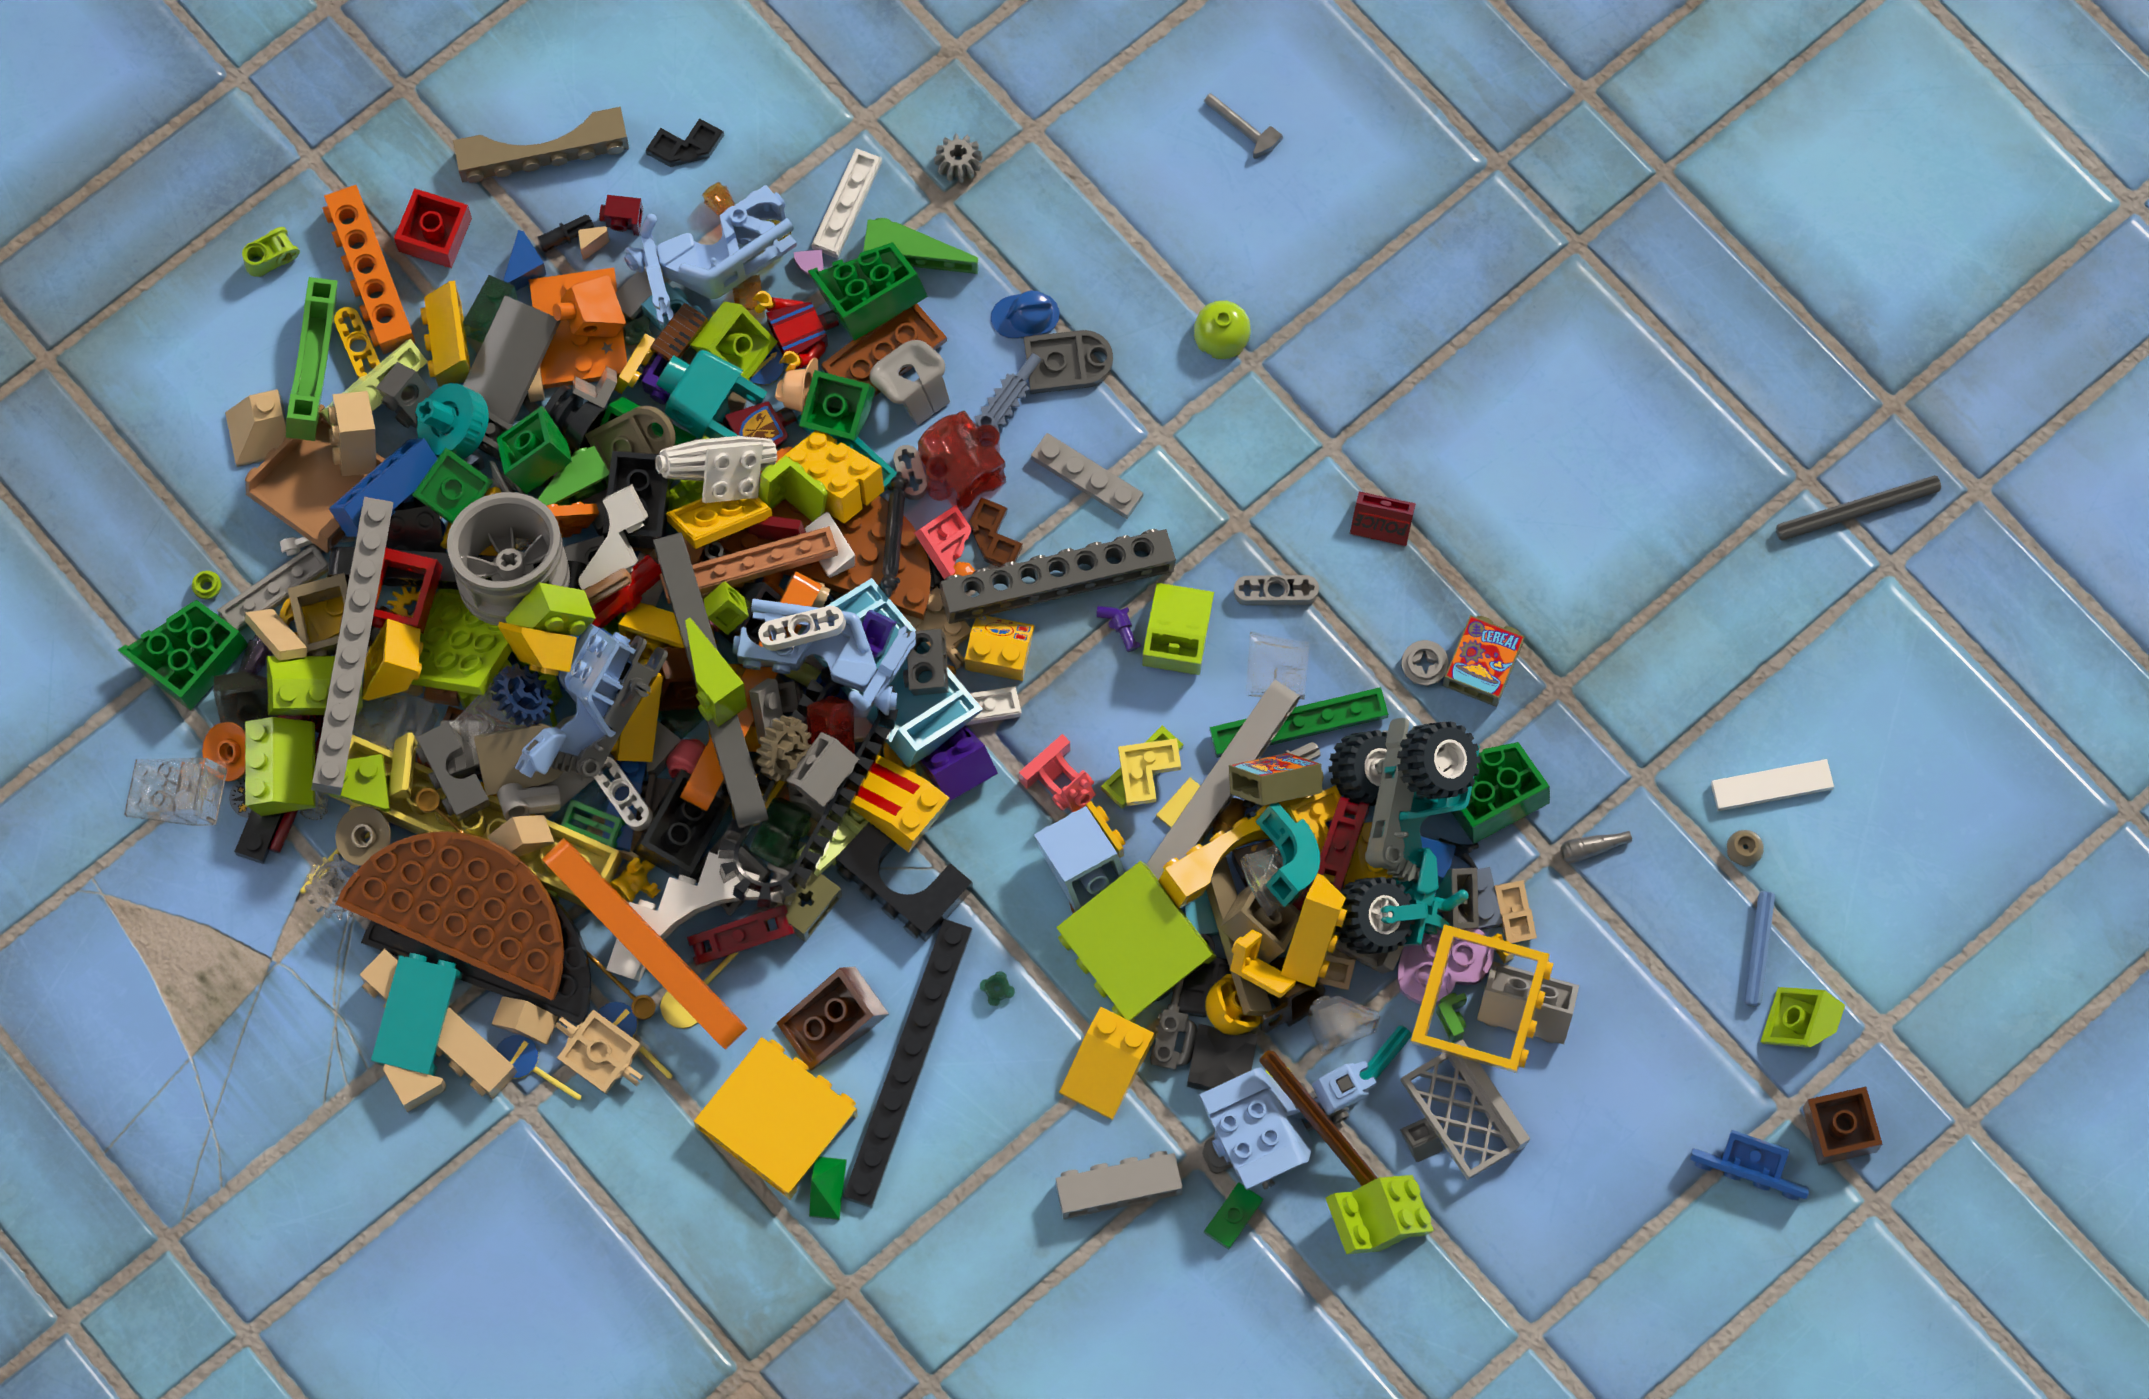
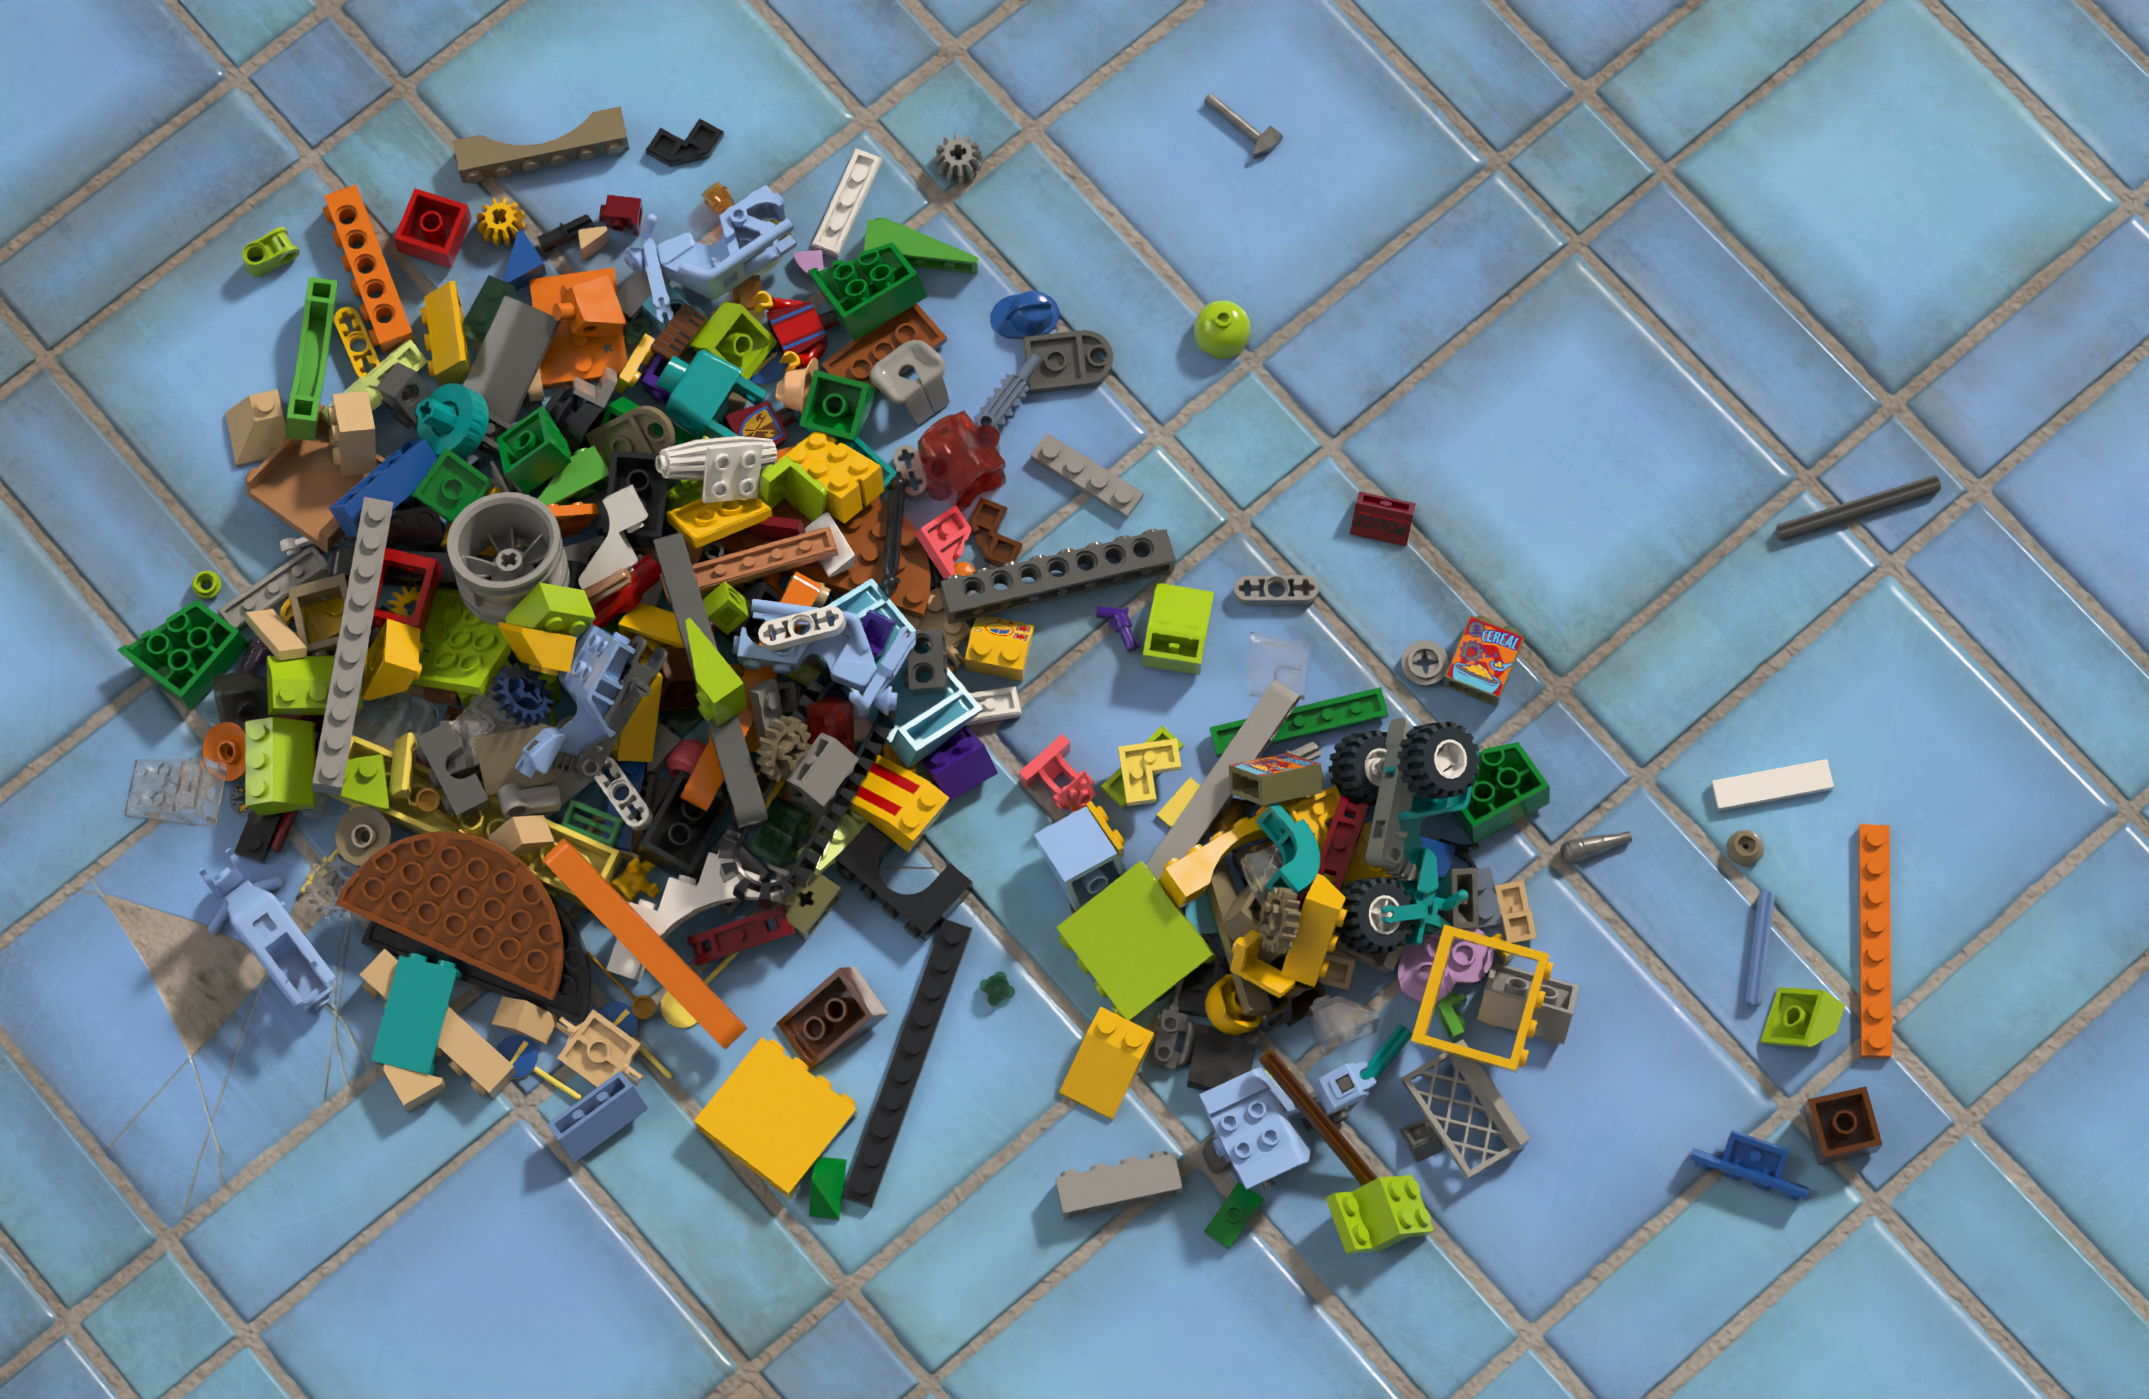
none -> light blue piece [198,847,336,1012]
none -> yellow gear [476,197,525,247]
none -> medium blue brick [546,1071,648,1163]
none -> dark tan gear [1258,887,1301,954]
none -> orange plate [1858,824,1892,1059]

